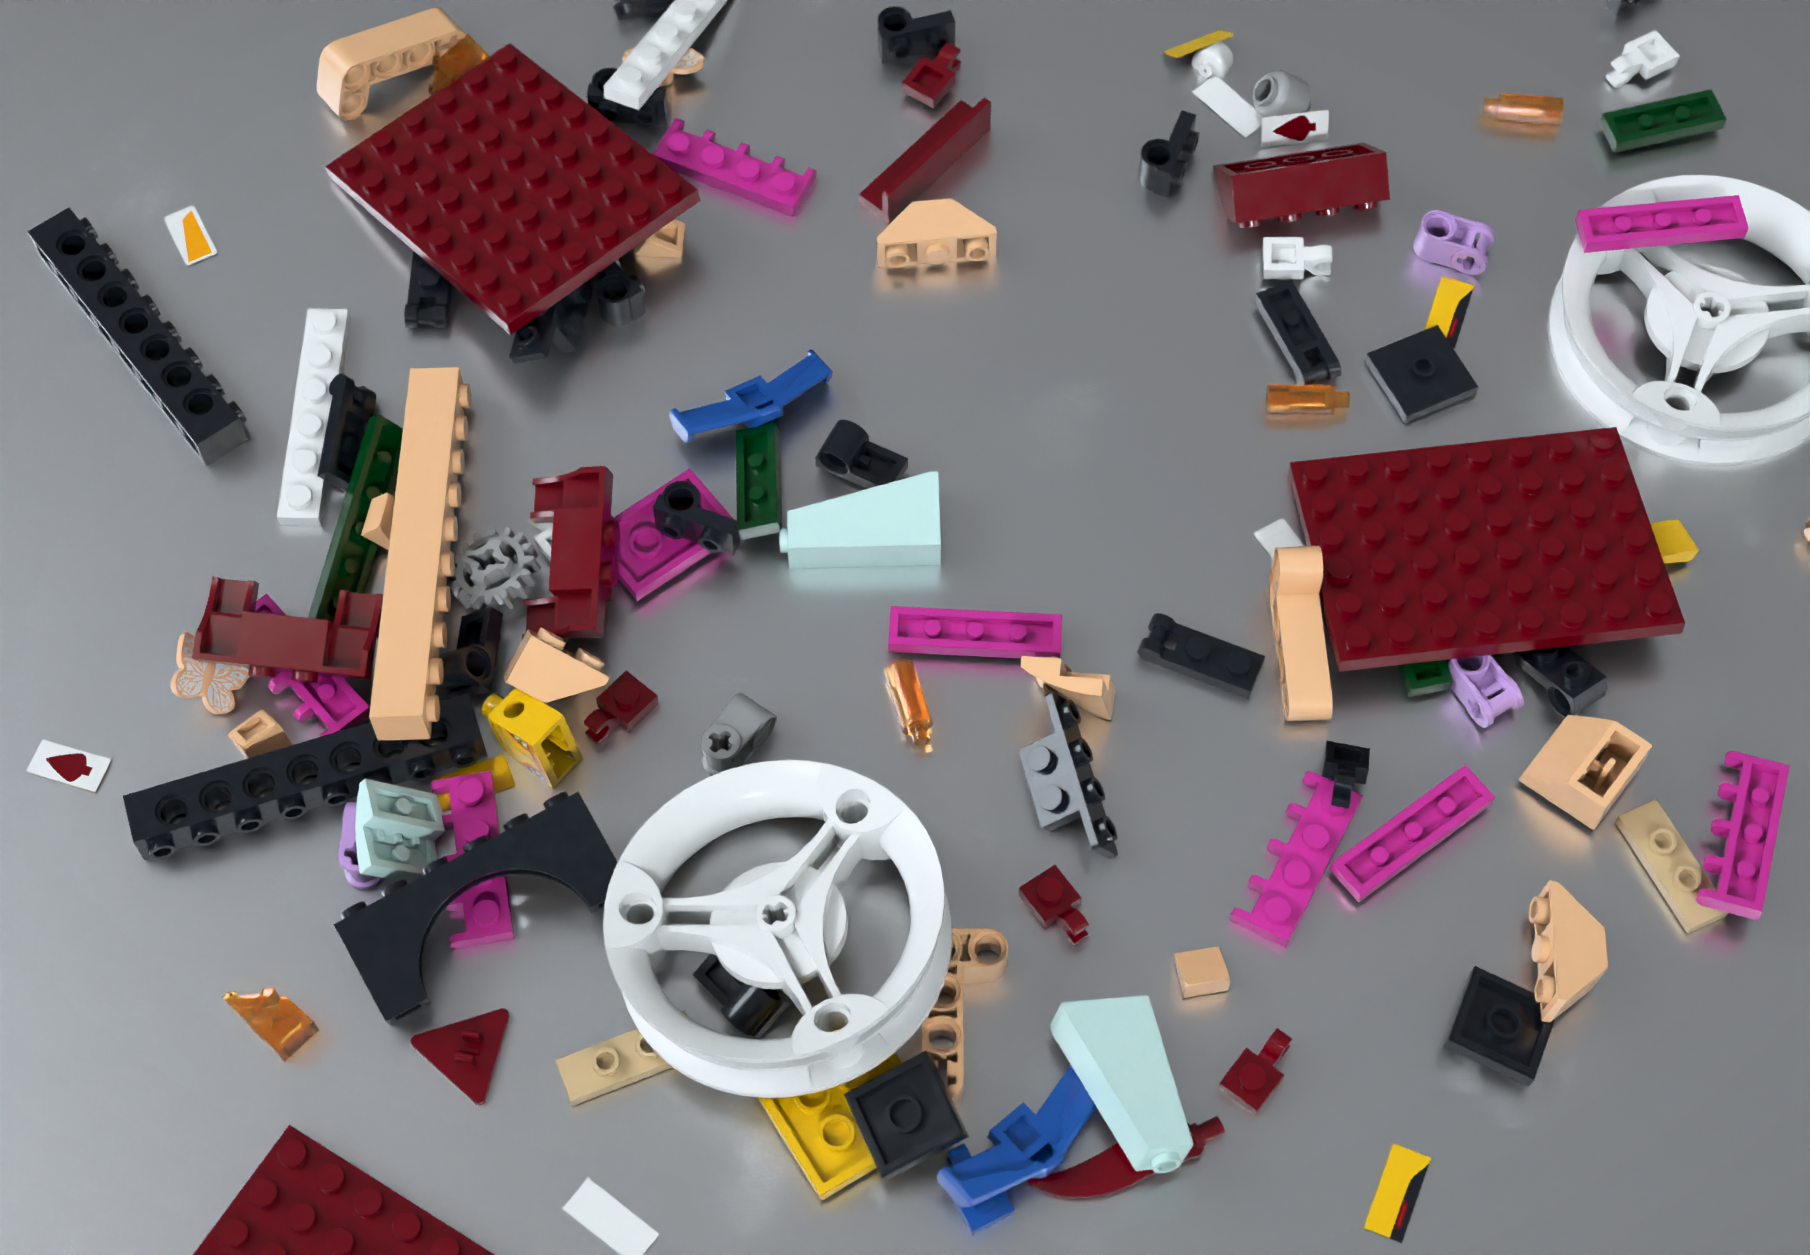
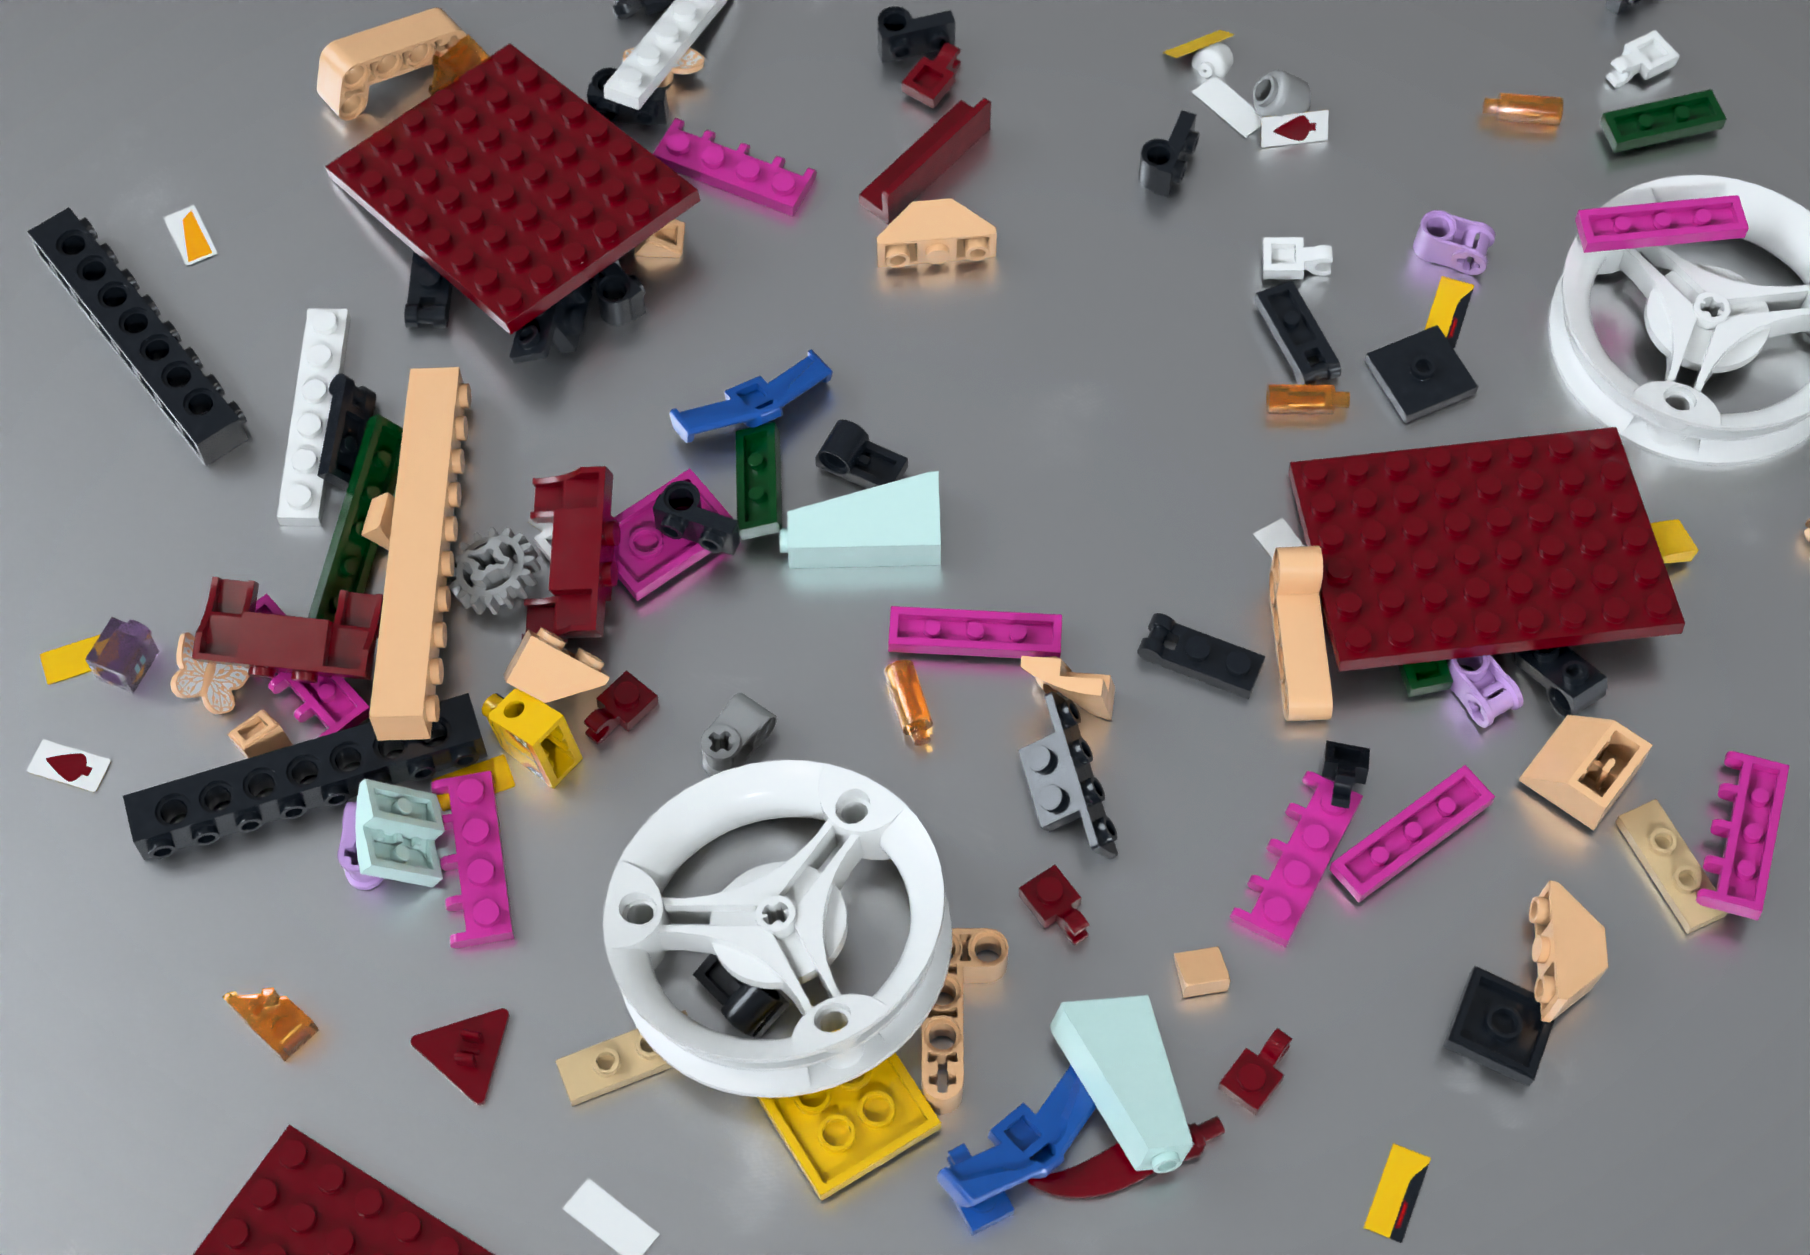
black arch [334,791,618,1025] -> none
black plate [439,607,503,697] -> none
black plate [844,1050,969,1181] -> none
dark red slope [1213,143,1390,228] -> none
none -> yellow sticker [40,631,121,685]
none -> clear purple brick [85,617,160,694]

